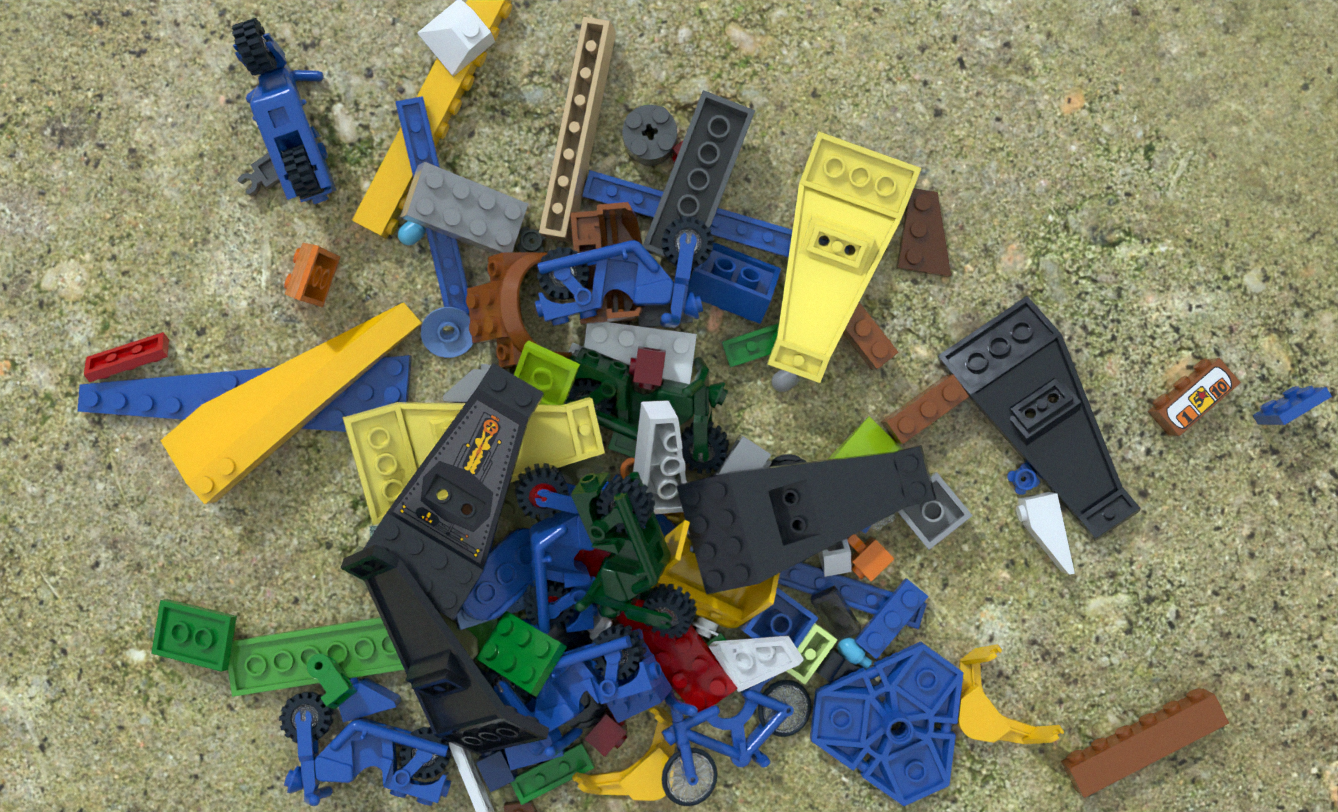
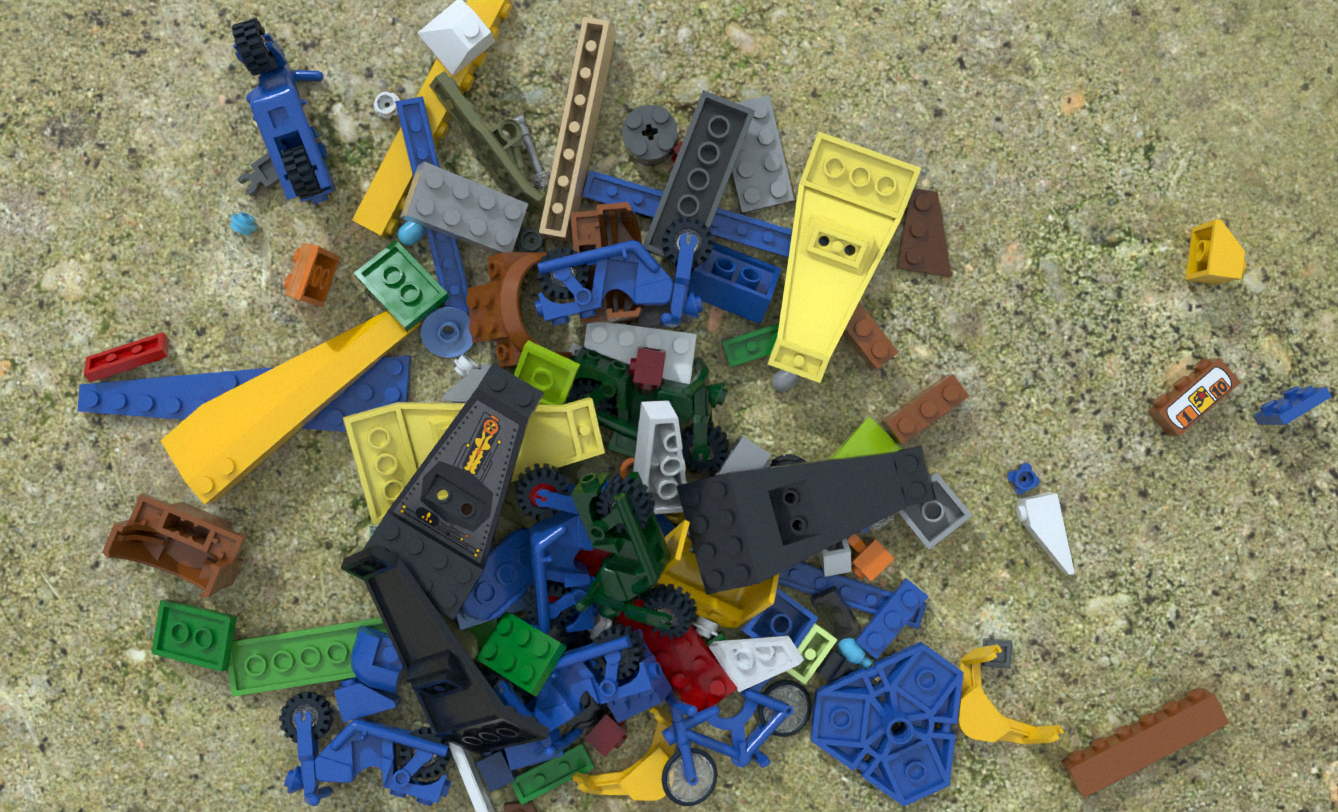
green leg [307,654,357,709] -> none
black wing [938,296,1141,541] -> none
none -> dark orange piece [102,493,247,597]
none -> medium azure plate [230,212,258,236]
none -> blue brick [351,625,404,694]
none -> plate [354,240,450,332]
none -> white plate [374,92,400,119]
none -> olive piece [429,71,546,214]
none -> white plate [454,354,480,377]
none -> light grey piece [513,114,551,191]
none -> light grey plate [731,95,794,214]
none -> dark grey tile [981,638,1012,669]
none -> yellow slope [1185,219,1246,285]

